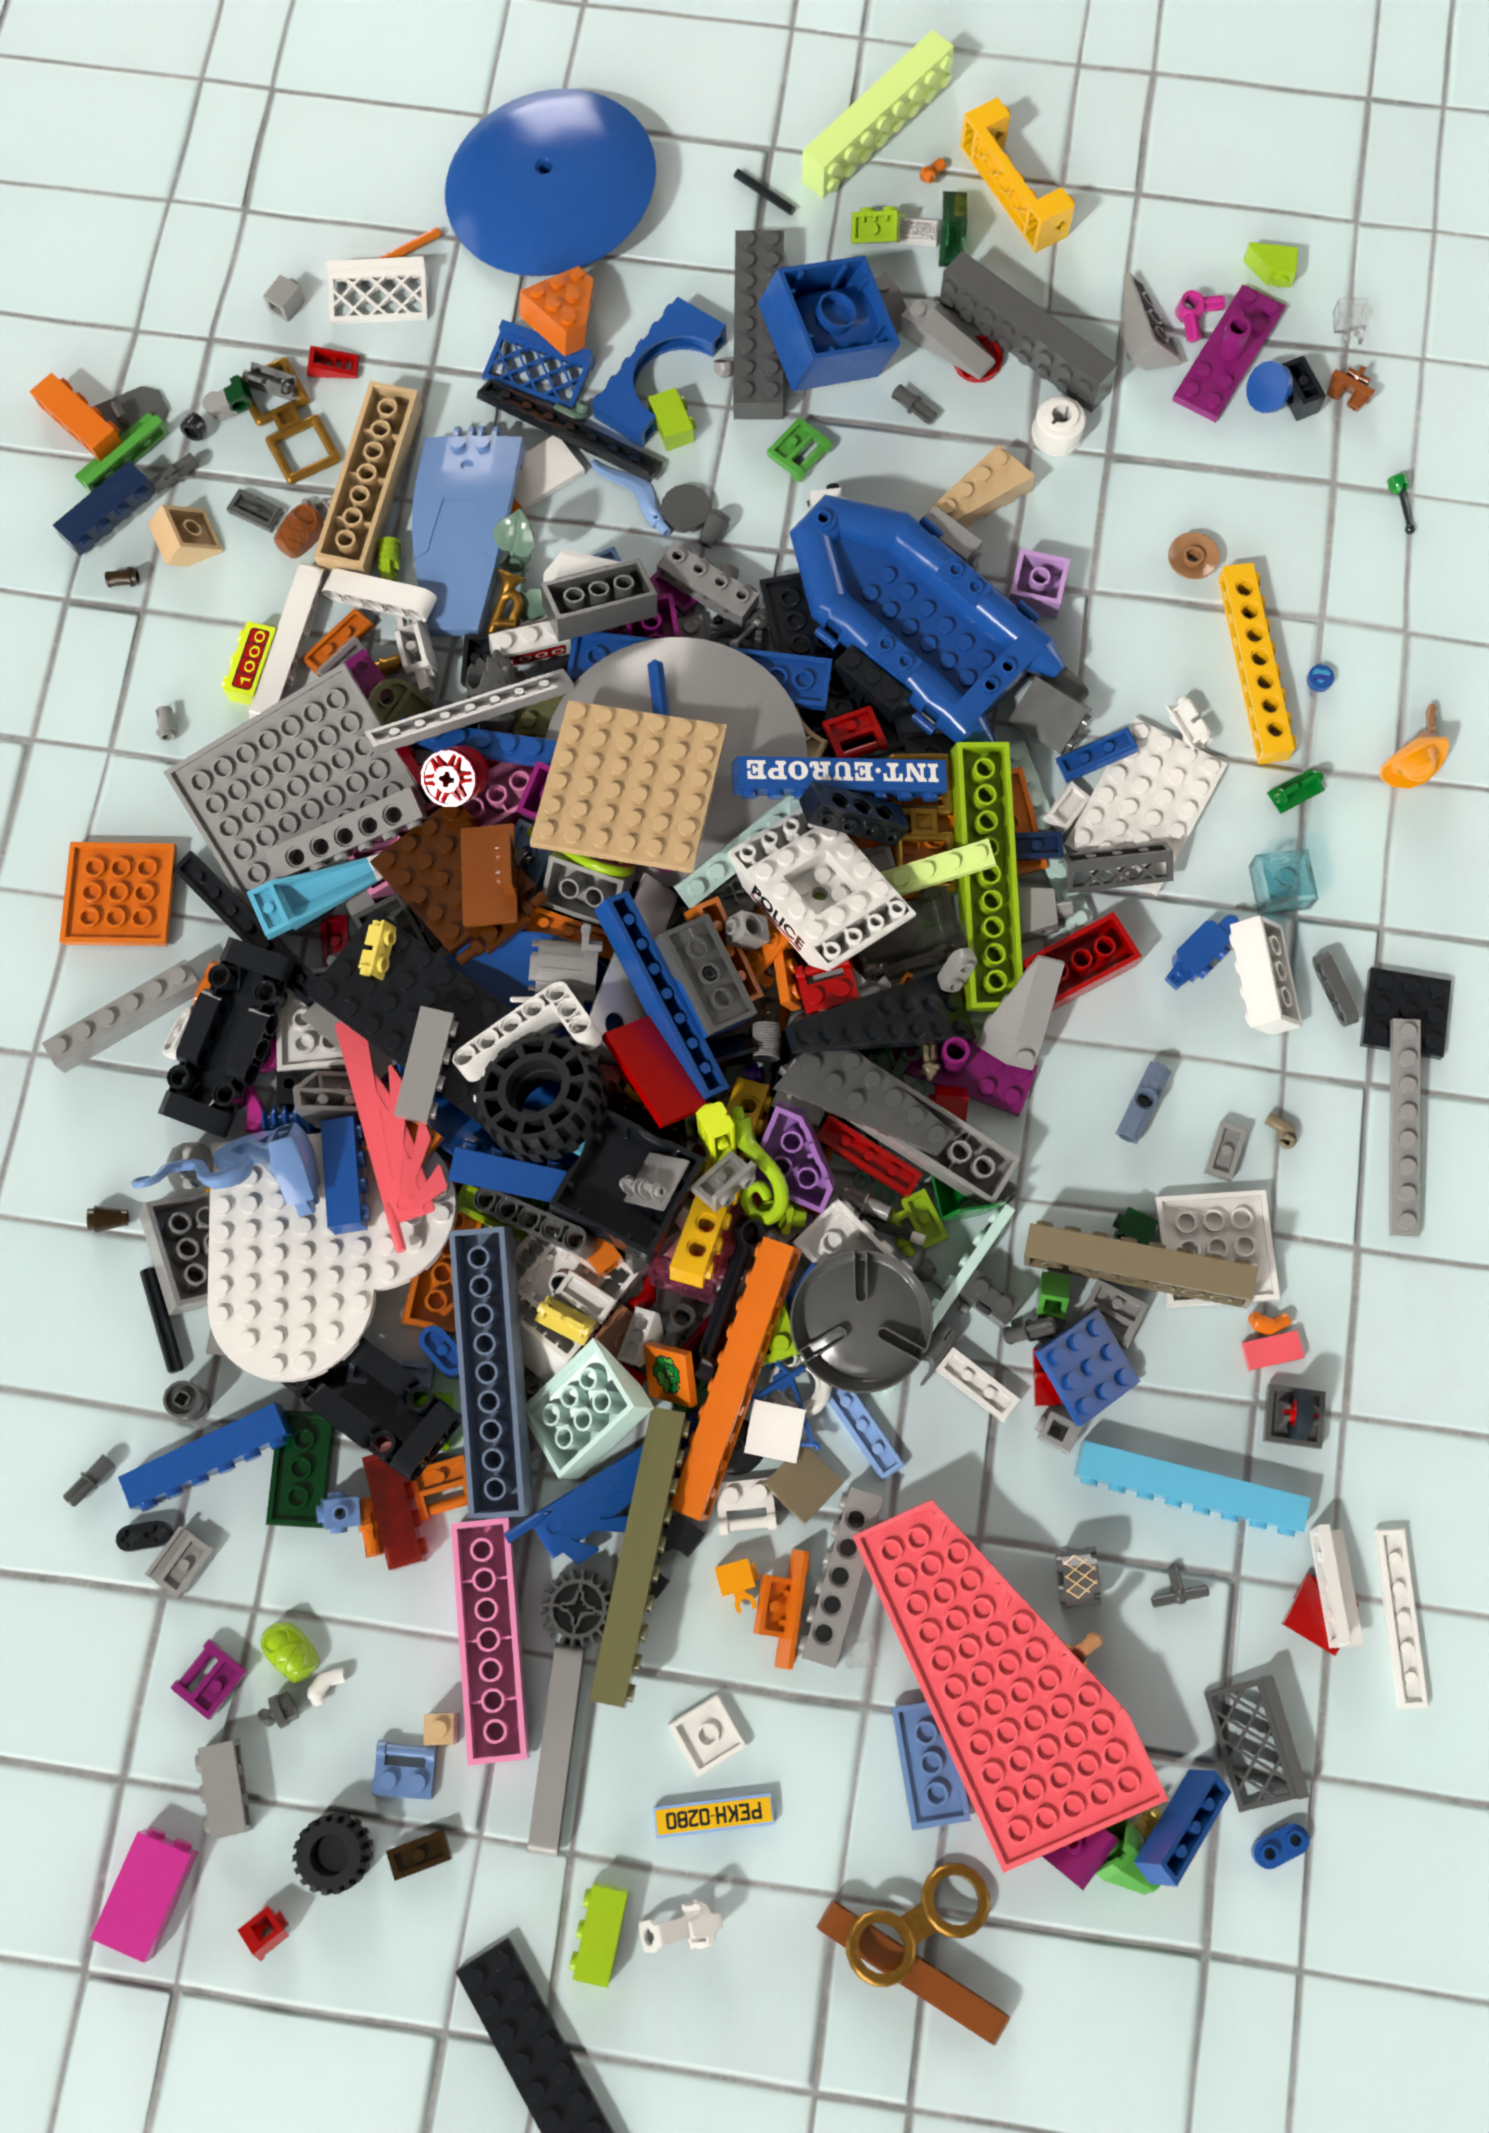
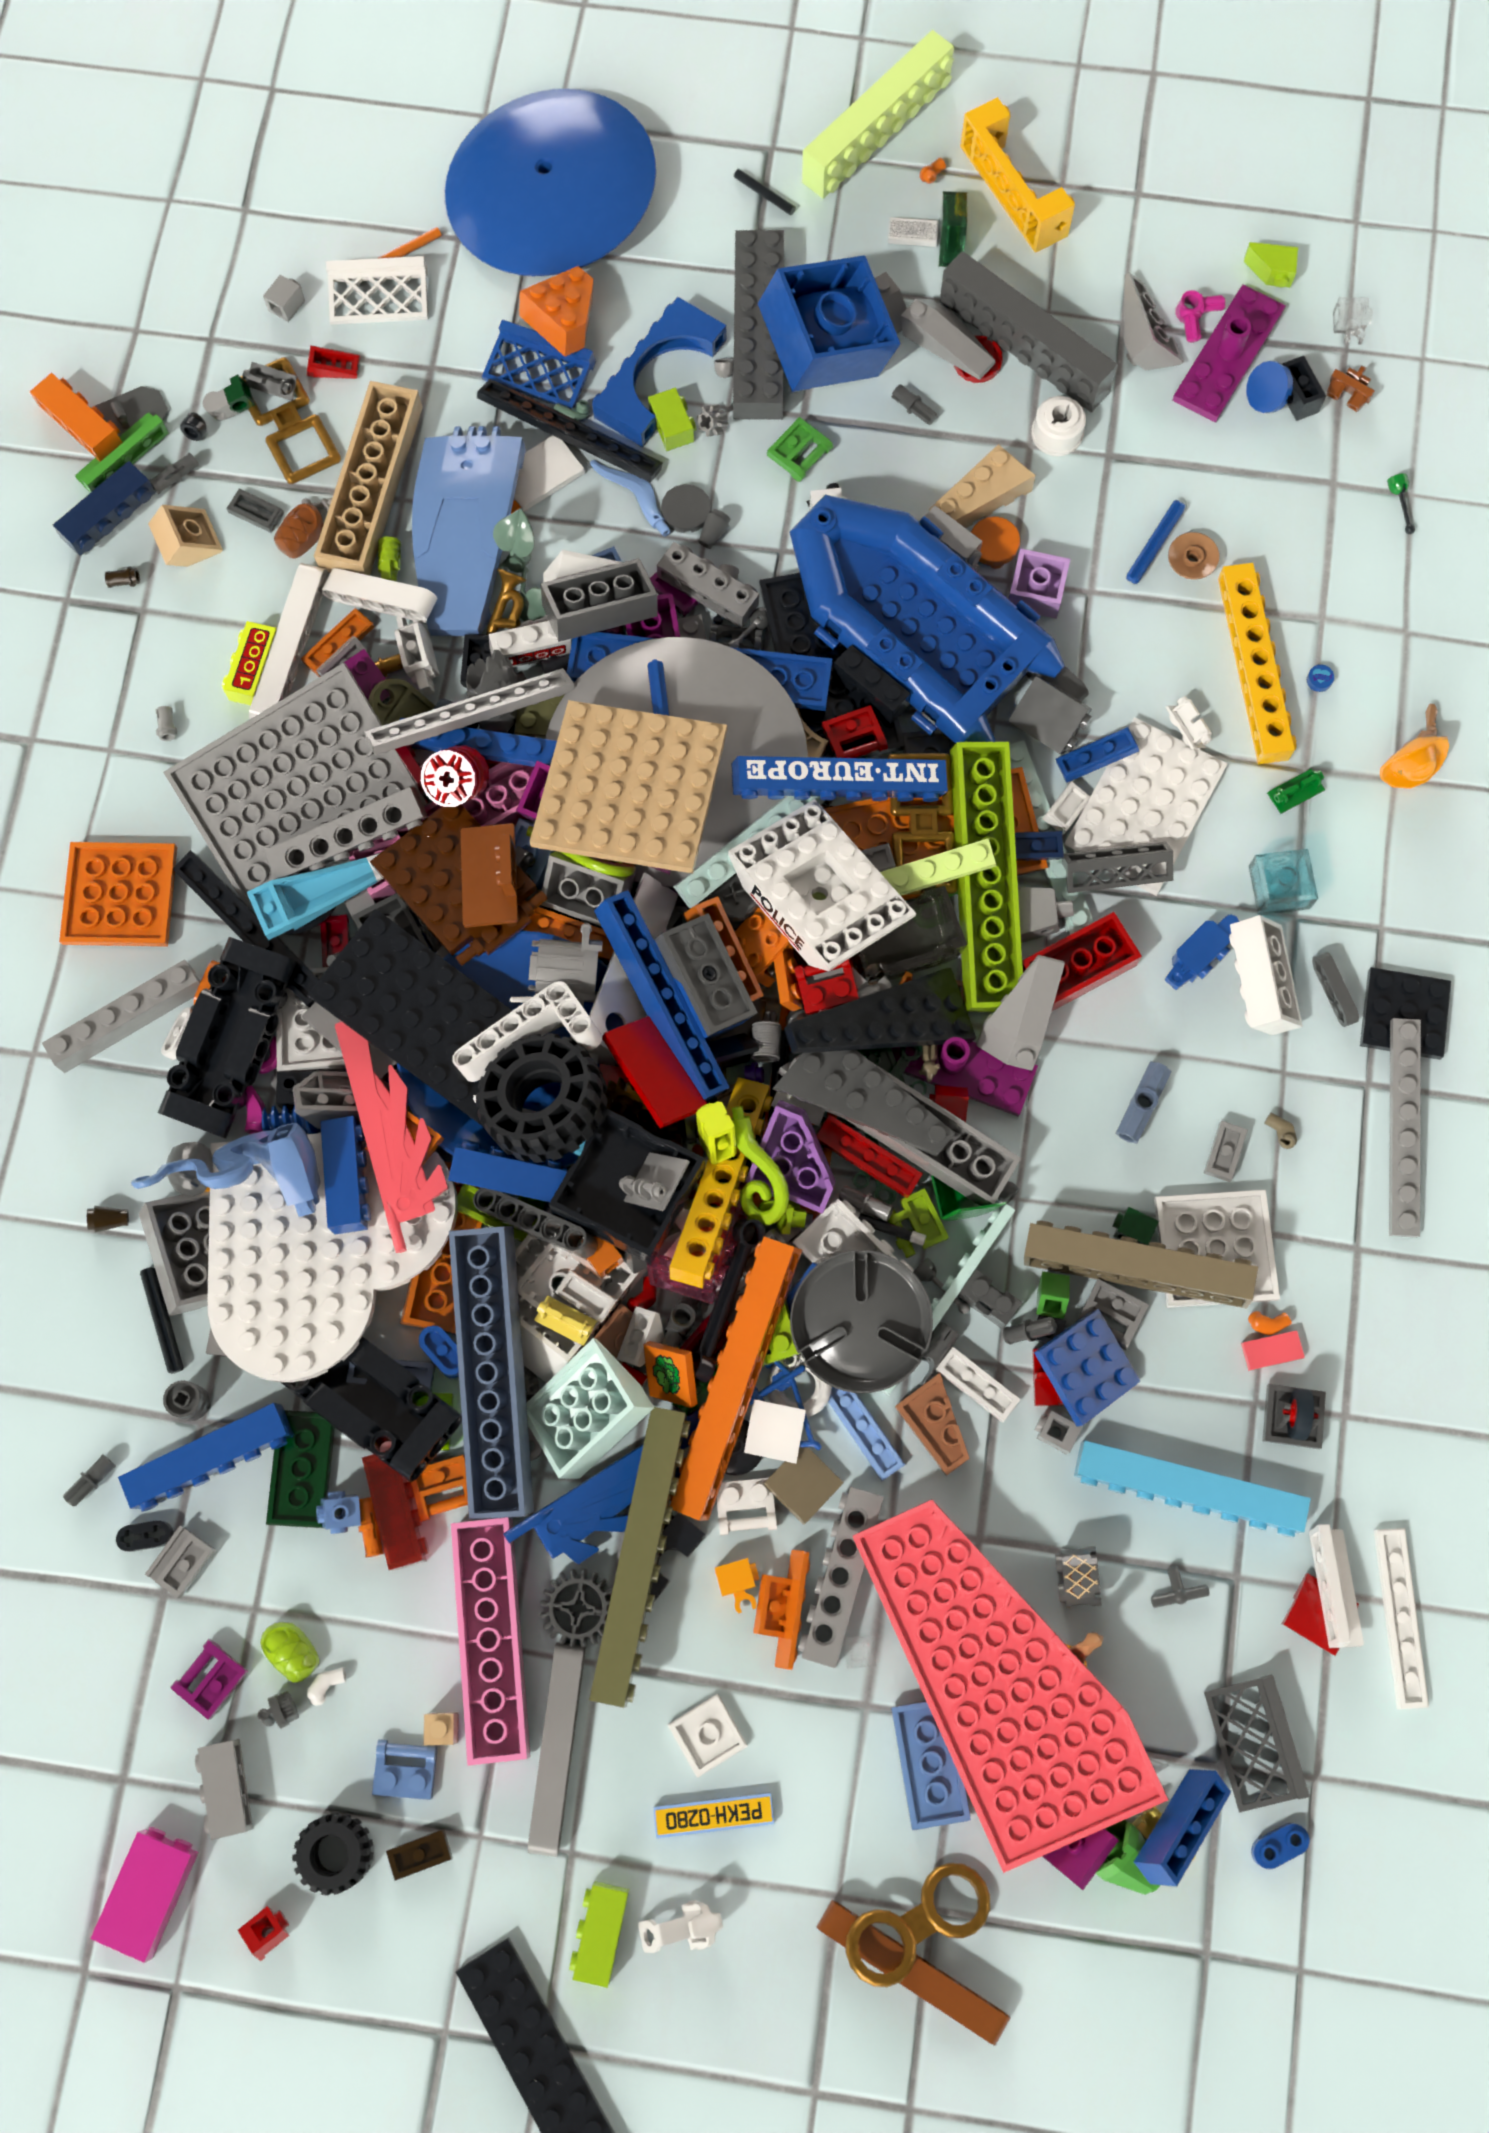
light yellow hinge [358,920,397,980] -> none
light grey brick [394,1006,459,1125] -> none
light grey bracket [691,1150,756,1213] -> none
light grey brick [724,910,770,951] -> none
black brick [799,781,910,846] -> none
lime bracket [851,206,905,244] -> none
light grey plate [937,948,978,992] -> none
none -> light grey gear [697,404,729,437]
none -> nougat wing [895,1373,970,1476]
none -> orange tile [971,517,1020,569]
none -> blue axle [1126,500,1185,584]

